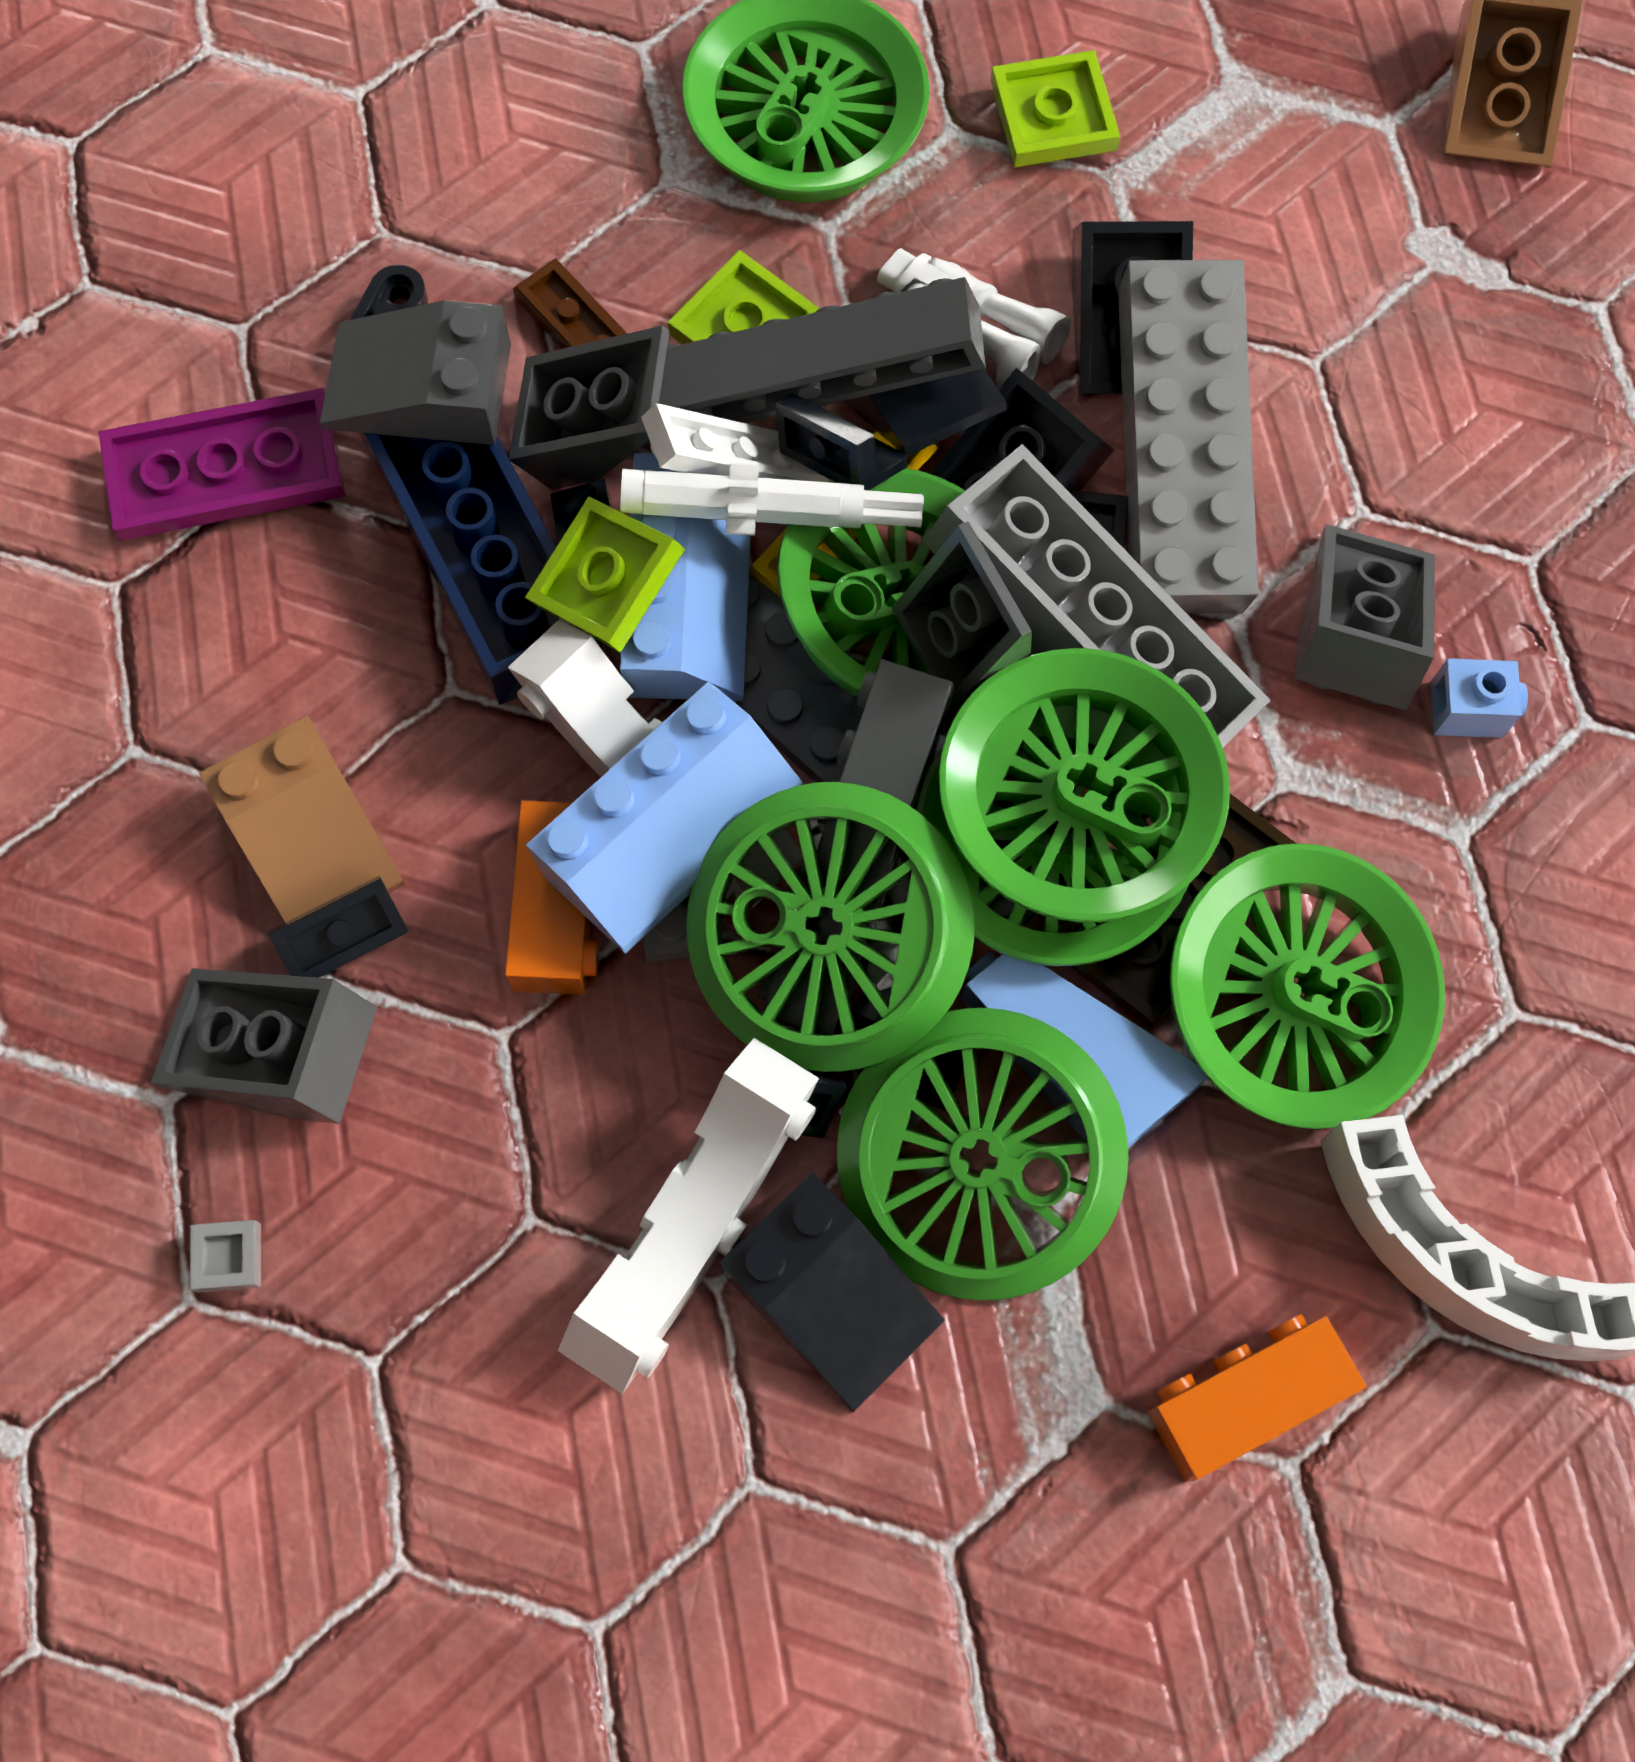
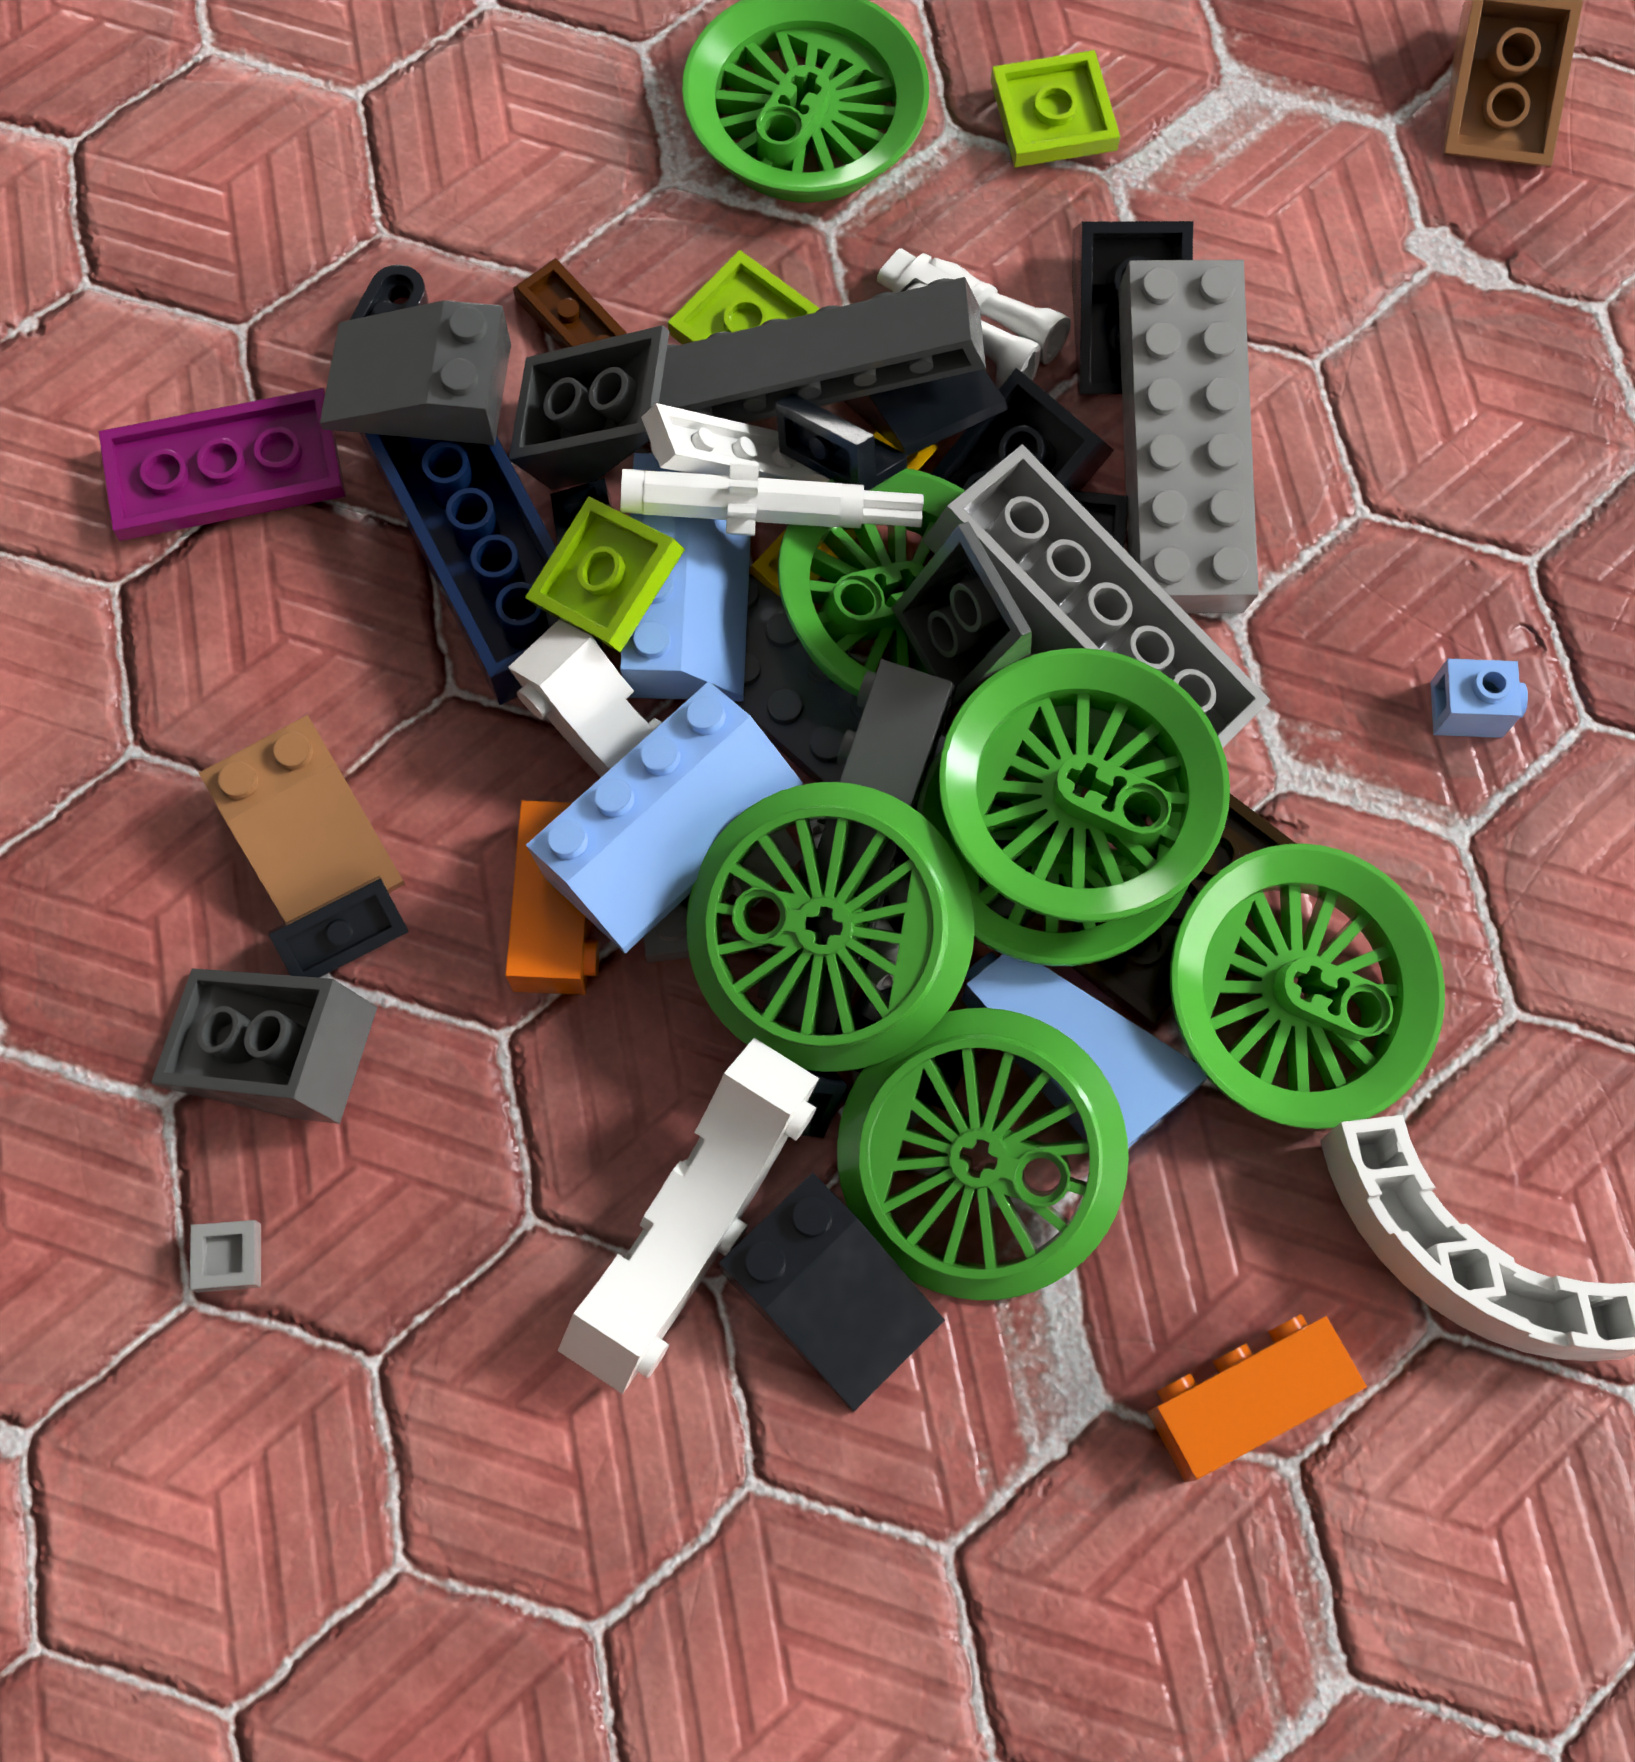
dark grey slope [1294,524,1435,711] -> none

